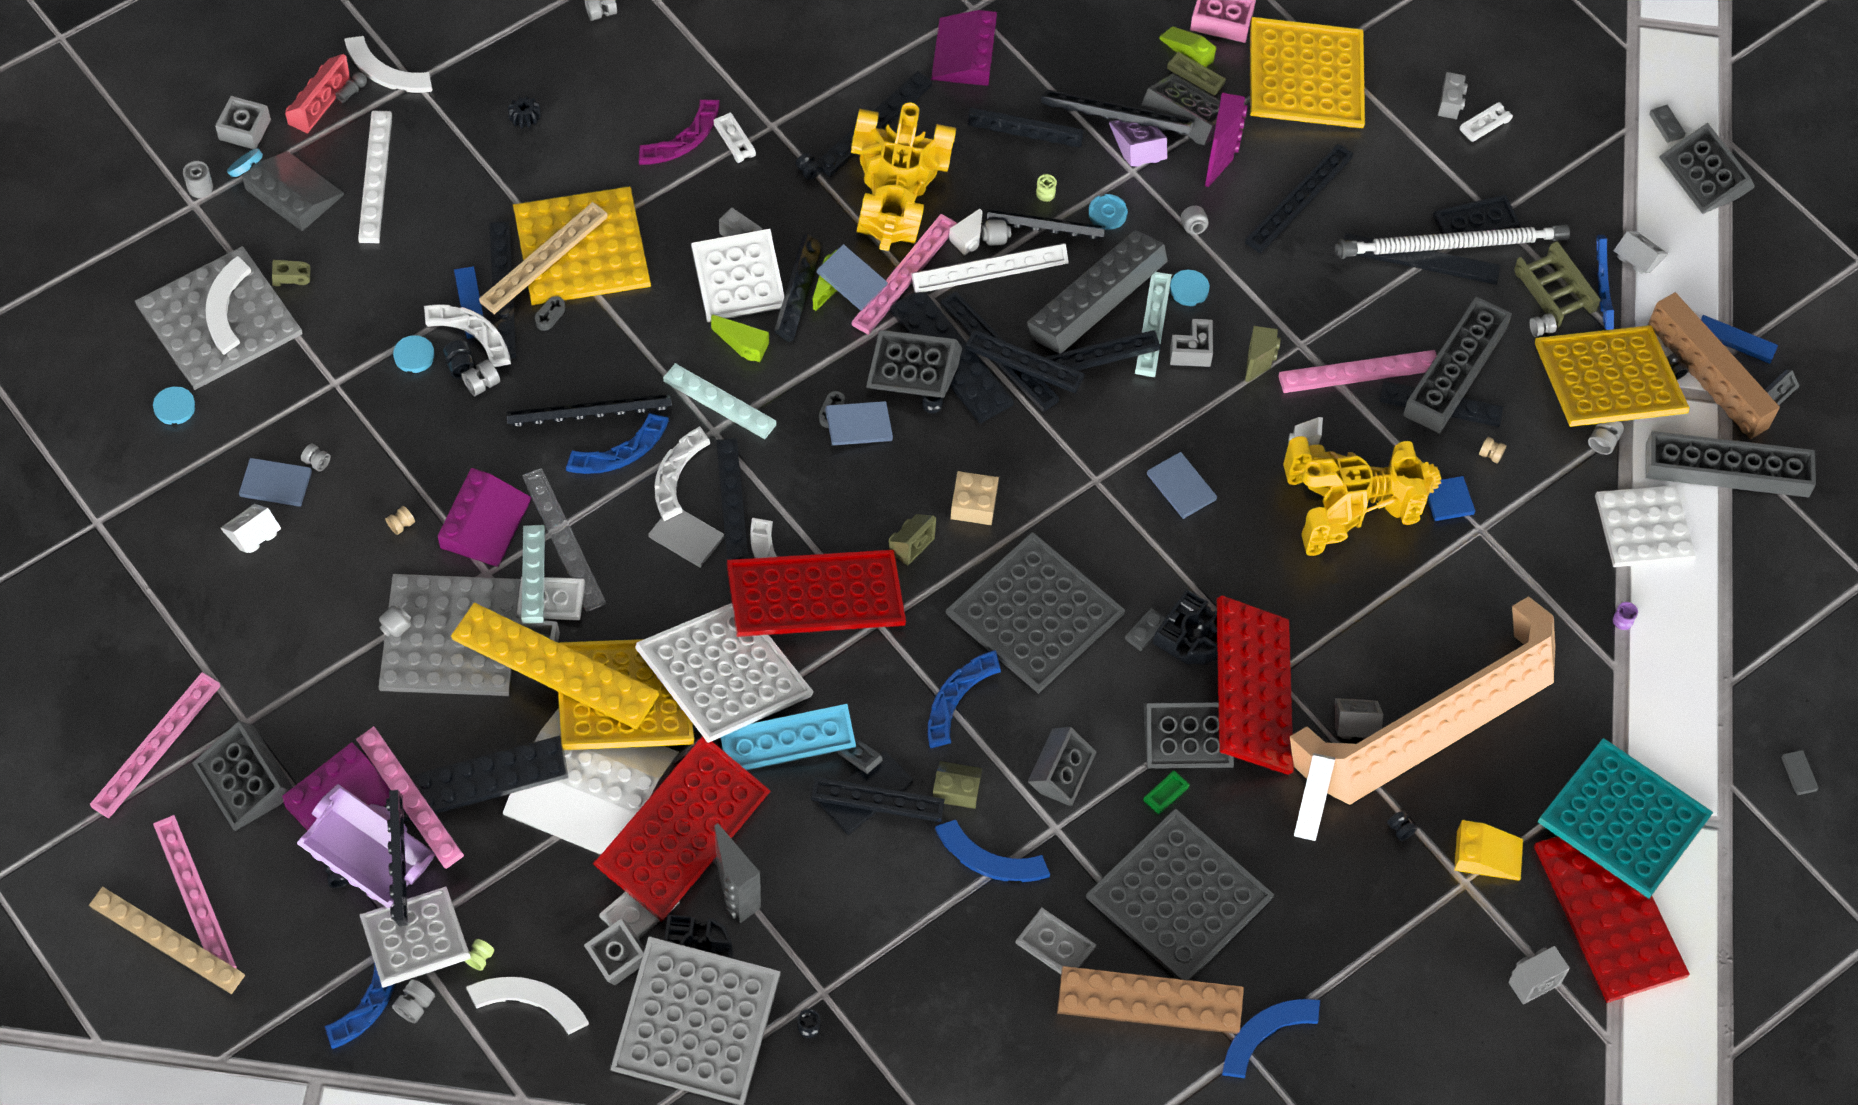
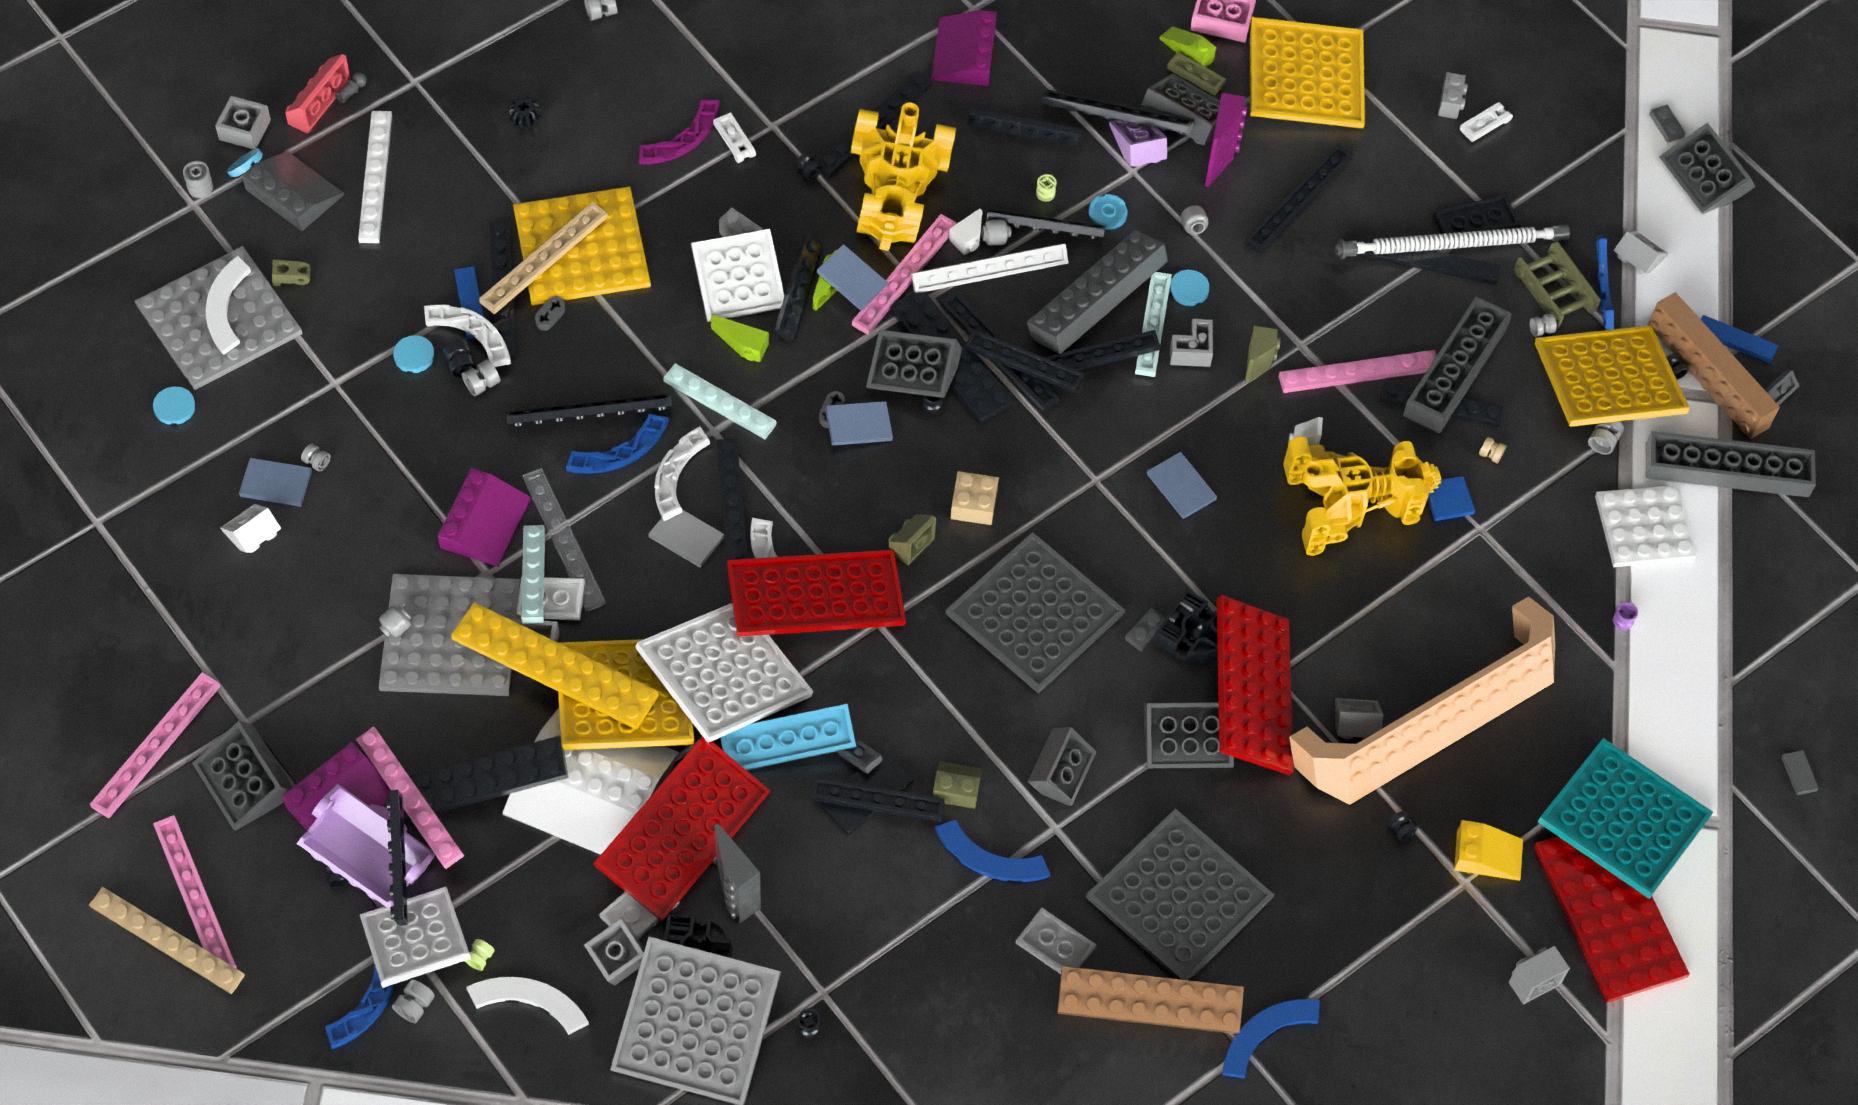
white tile [345,36,432,92] -> none
tan wheel [385,506,415,535] -> none
blue tile [928,650,1001,748] -> none
green tile [1143,770,1190,814] -> none
white tile [1294,753,1335,841] -> none

